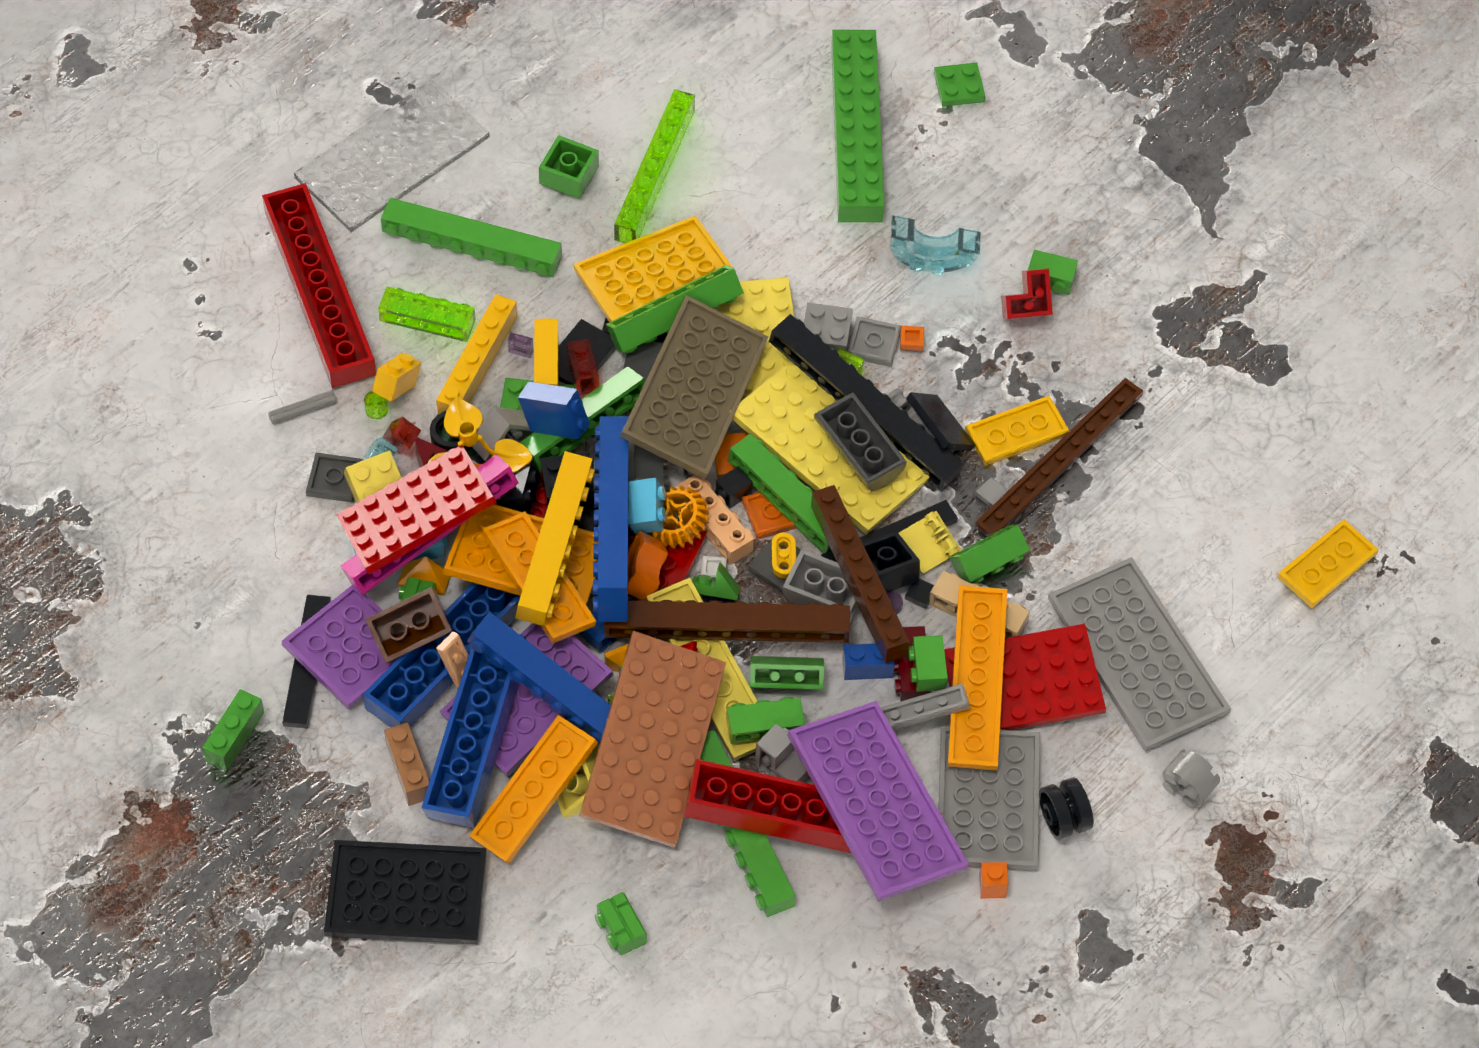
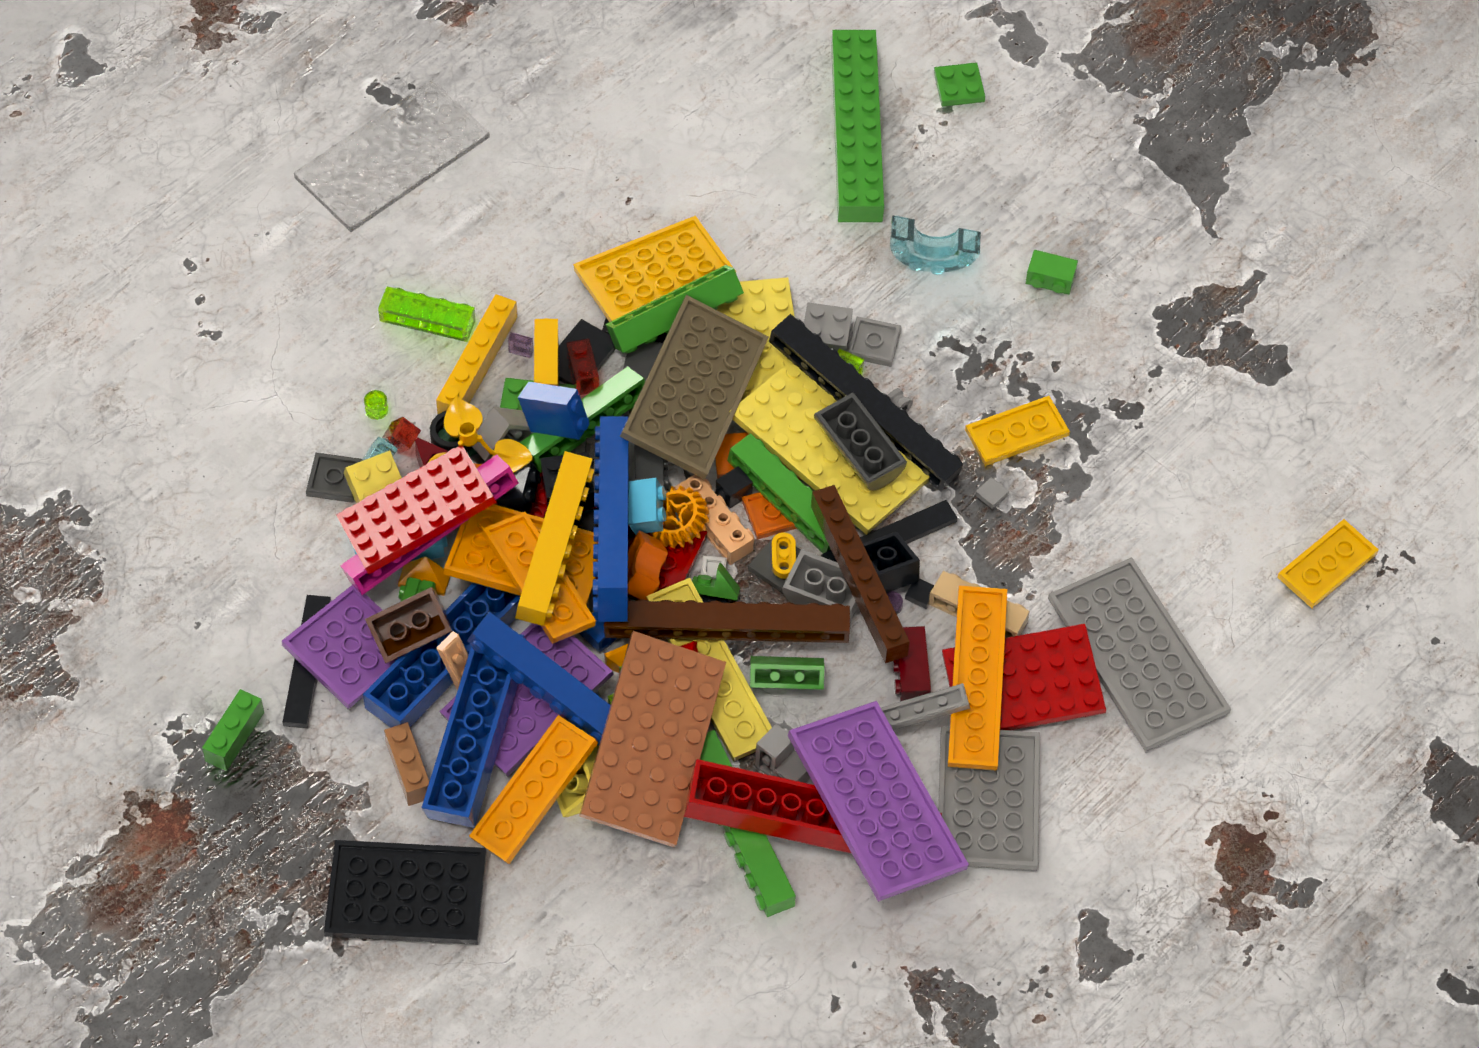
red brick [262,183,376,388] -> none
light grey axle [268,390,336,424] -> none
yellow brick [372,353,422,402] -> none
bright green brick [381,198,562,277] -> none
bright green brick [539,135,599,199] -> none
bright green brick [594,892,647,955] -> none
clear neon green brick [614,89,695,243] -> none
bright green brick [726,697,805,744] -> none
blue brick [842,643,894,680] -> none
light yellow hinge [899,511,962,574] -> none
orange plate [900,325,924,351] -> none
black tile [906,392,976,451] -> none
bright green brick [908,635,948,692] -> none
bright green brick [950,525,1030,584] -> none
reddish brown plate [975,378,1143,537] -> none
orange brick [979,862,1008,899] -> none
red brick [1001,269,1053,319] -> none
black wheel [1039,777,1094,840] -> none
light grey brick [1162,749,1220,809] -> none

